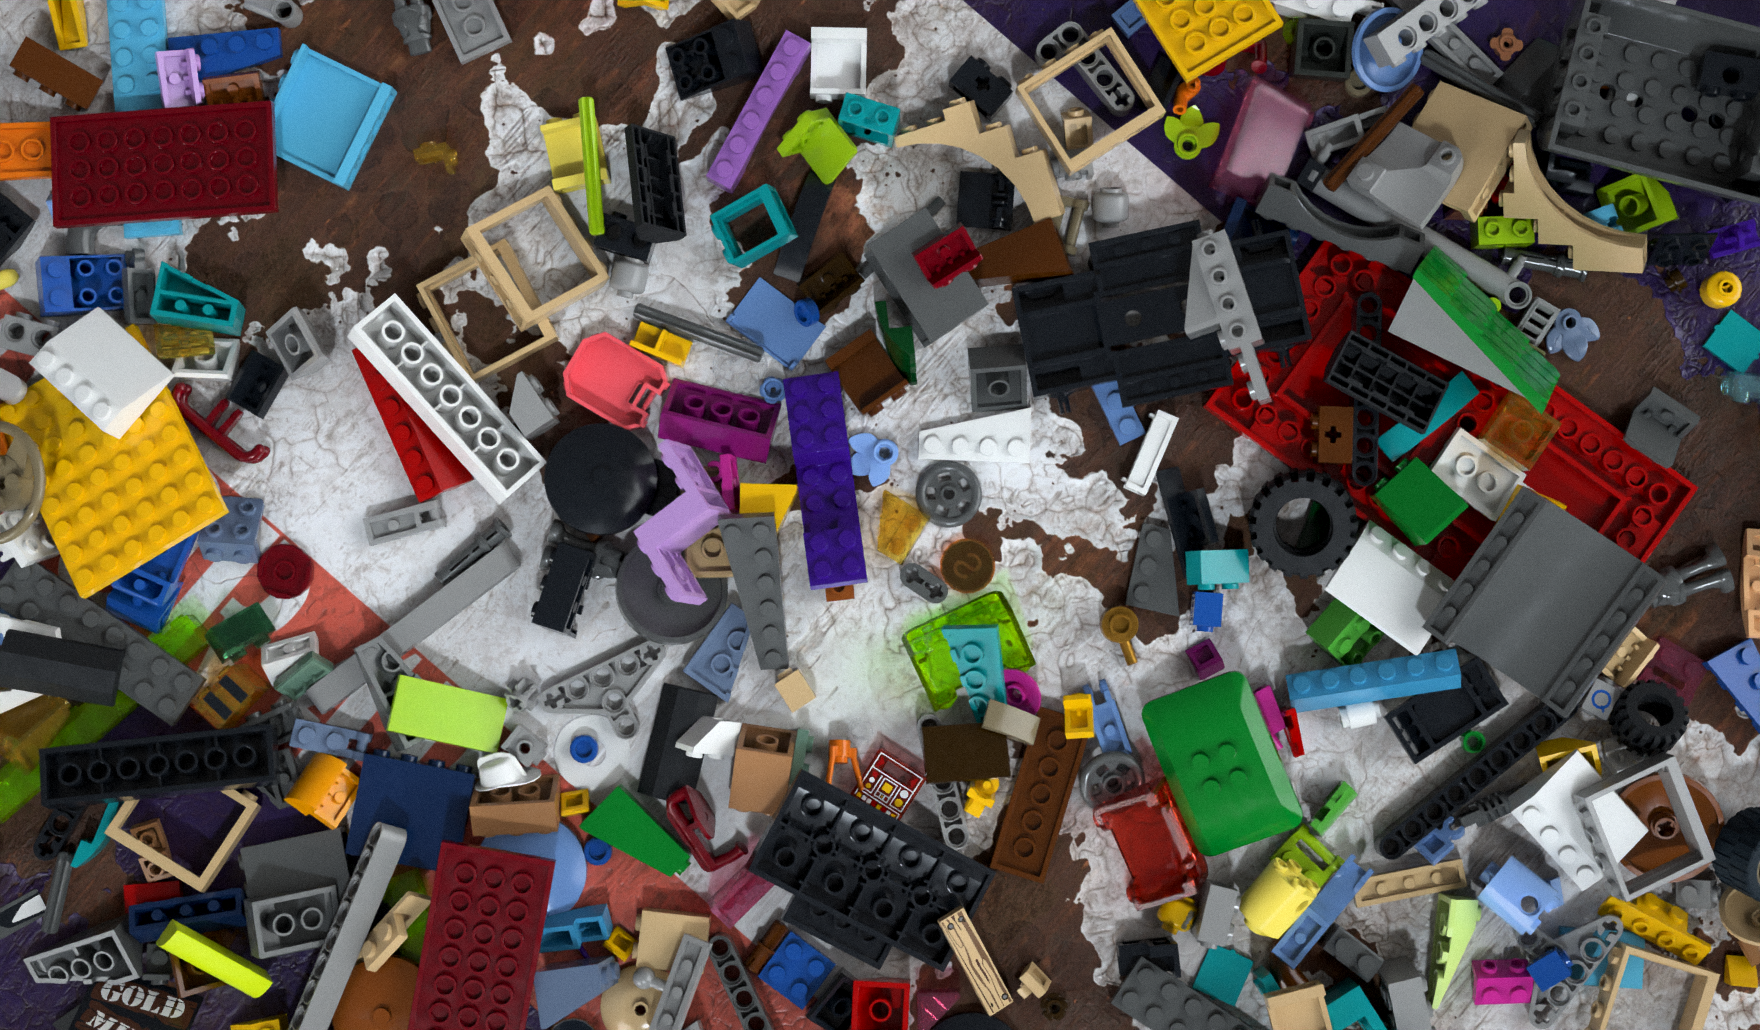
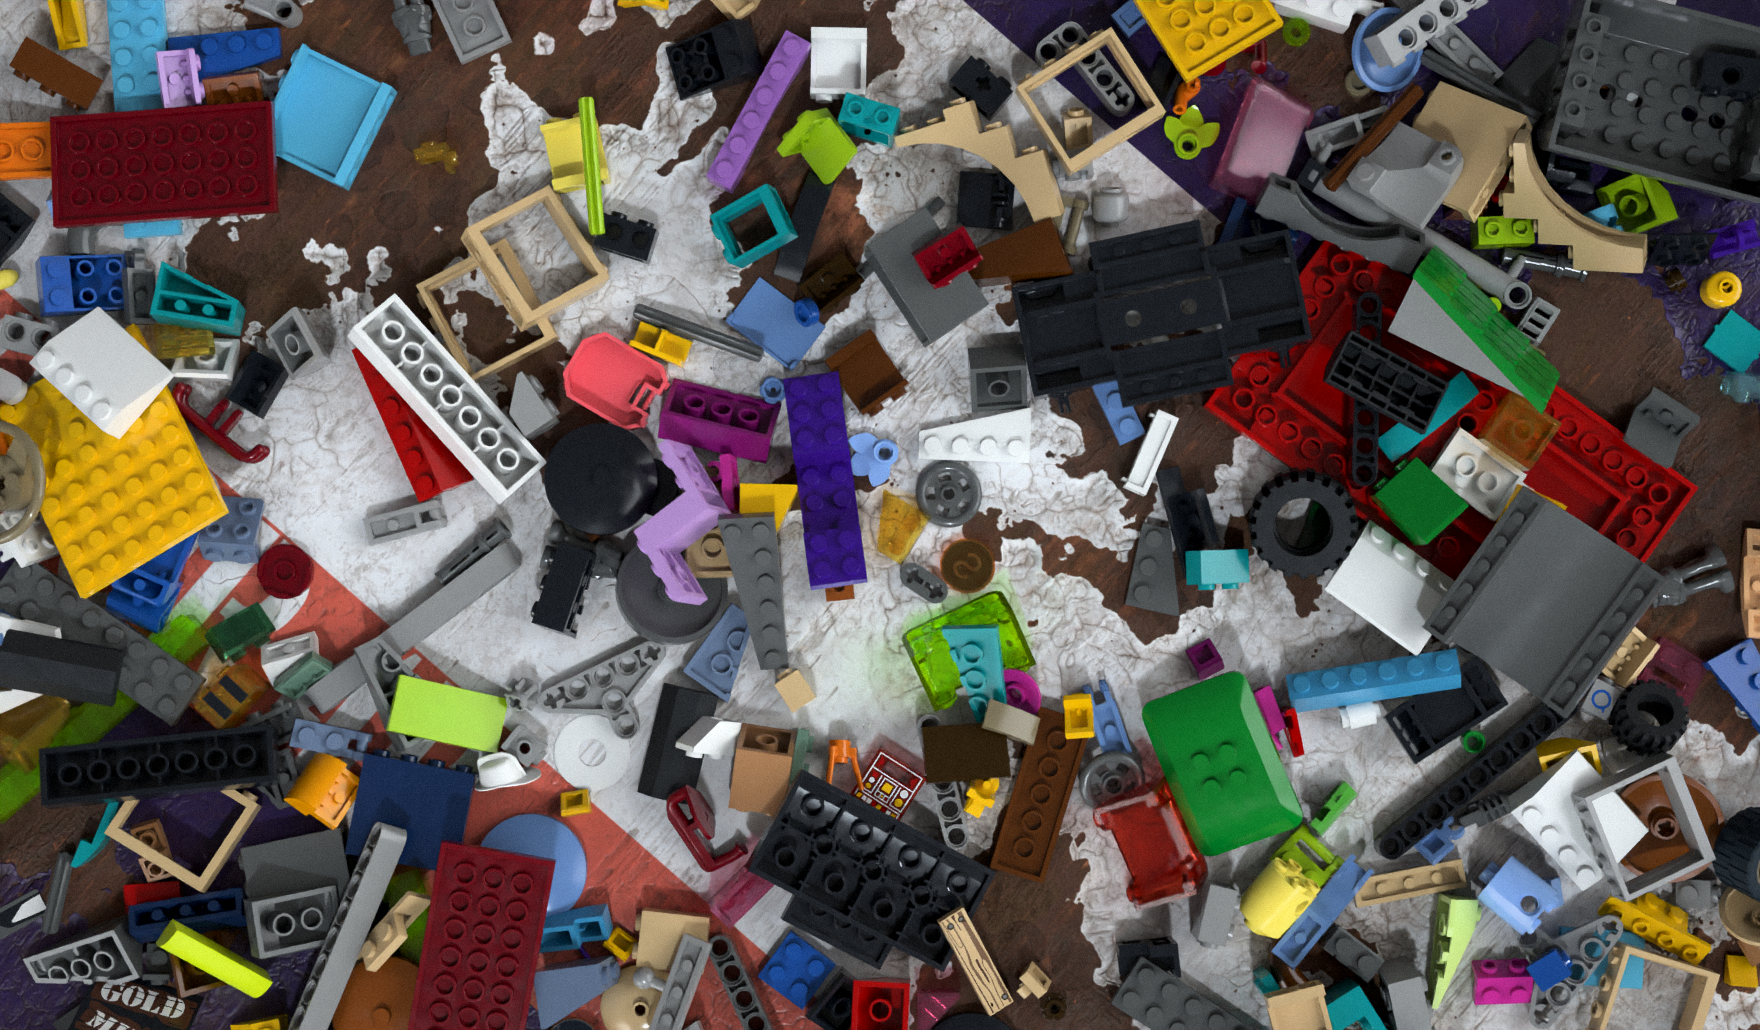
black beam [33,805,89,861] -> none
medium nougat slope [469,774,561,838] -> none
blue tile [570,735,599,763] -> none
green slope [579,784,692,877] -> none
blue tile [584,837,613,866] -> none
light grey head [609,256,649,299] -> none
black piece [624,123,687,244] -> none
reddish brown axle [743,920,788,974] -> none
dark green slope [875,300,917,385] -> none
pearl gold piece [1100,606,1139,666] -> none
yellow head [1157,891,1198,935] -> none
light grey wedge [1184,229,1272,405] -> none
blue brick [1190,591,1223,632] -> none
teal piece [1192,945,1254,1007] -> none
pearl dark grey slope [1288,18,1355,82] -> none
bright green slope [1305,598,1385,666] -> none
reddish brown brick [1309,406,1354,465] -> none
nougat plate [1489,28,1523,61] -> none
sand blue plate [1546,308,1600,362] -> none

